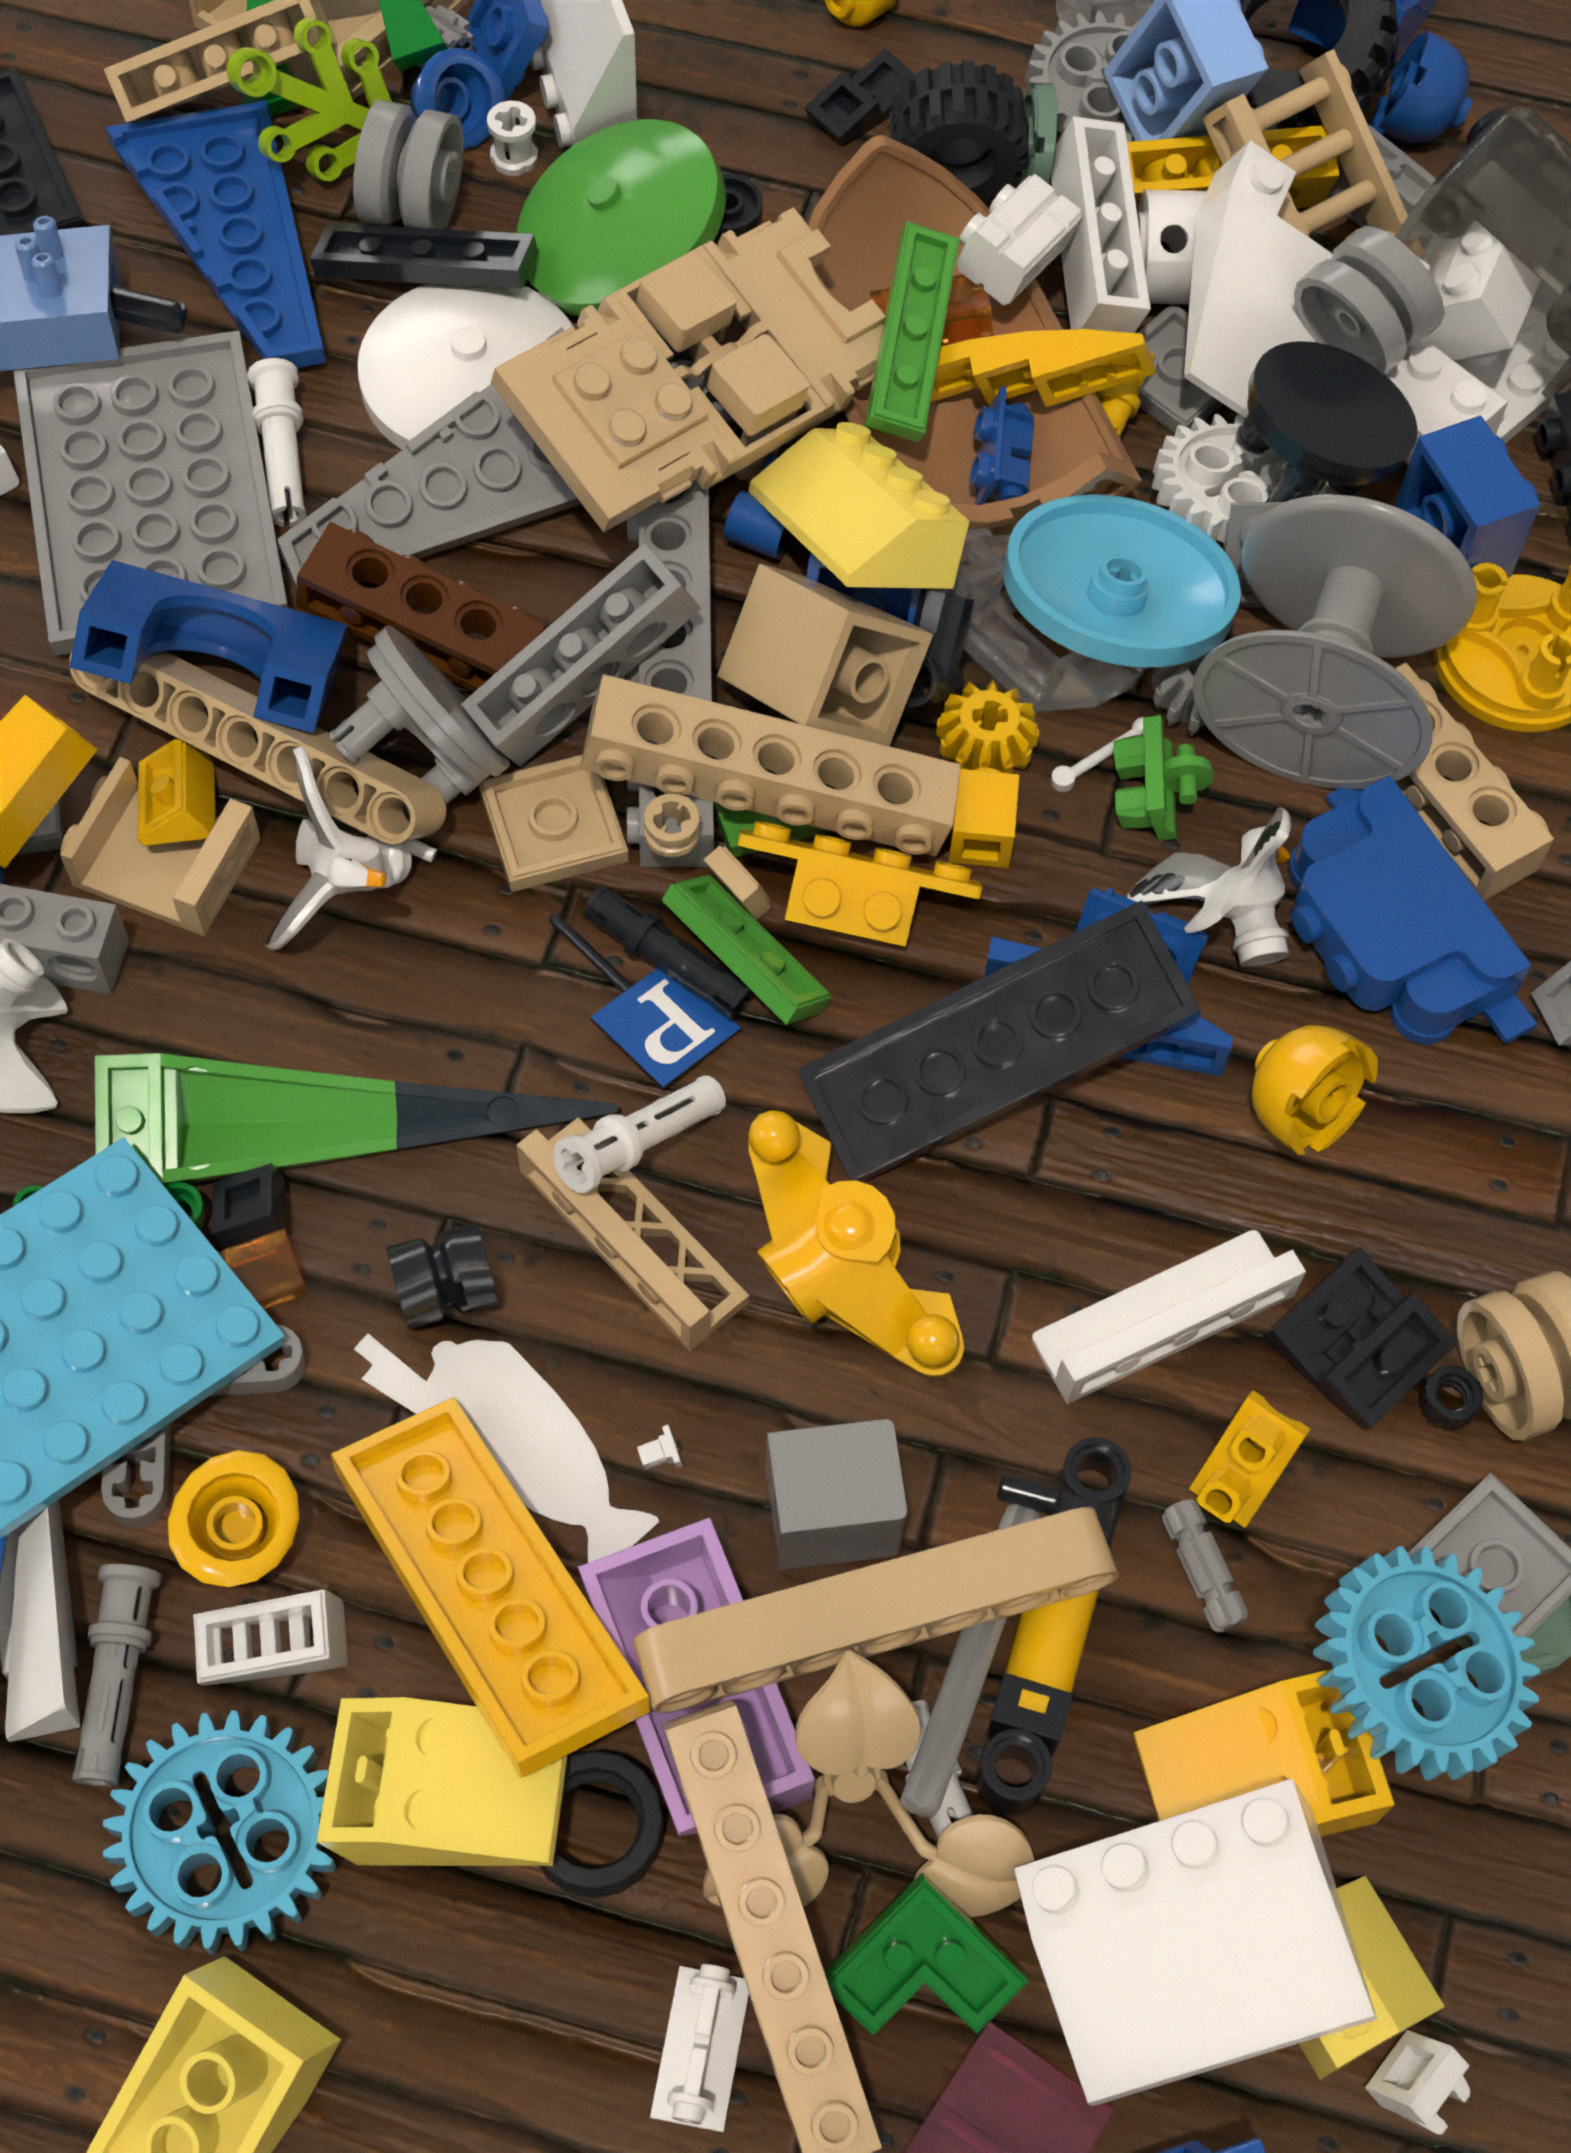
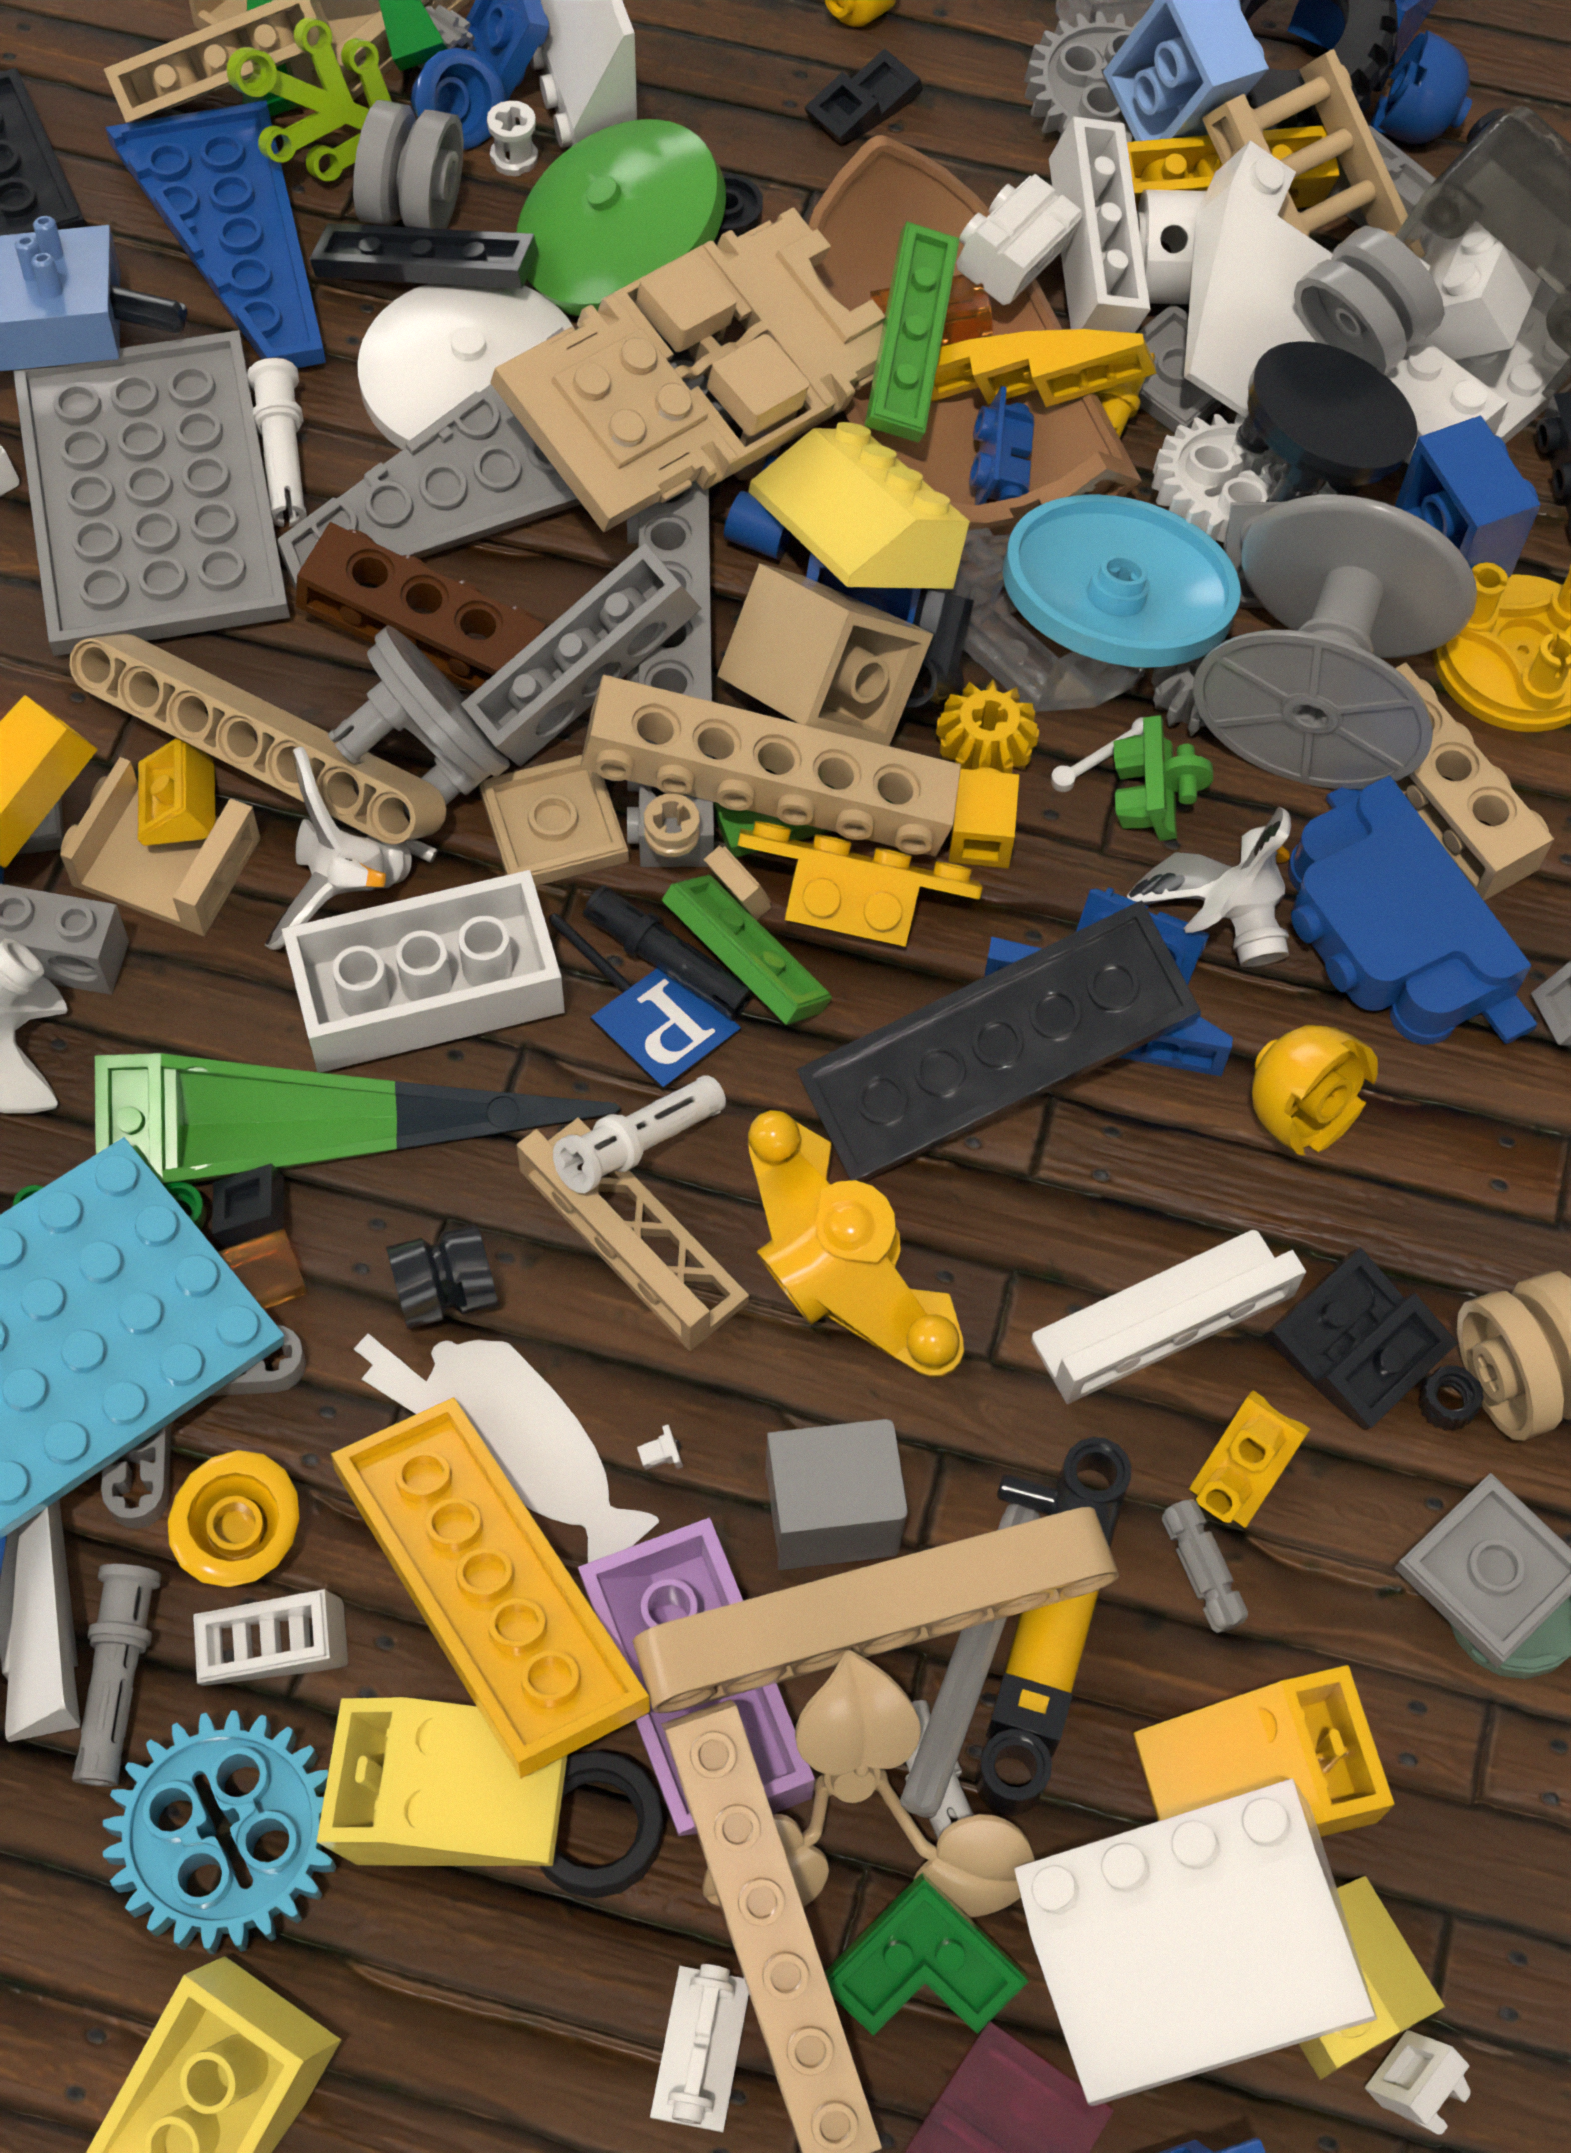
blue arch [69,560,348,734] -> none
black tyre [890,60,1029,204] -> none
sand green tile [1017,82,1057,187] -> none
medium azure gear [1313,1546,1540,1781] -> none
none -> white brick [282,870,565,1073]

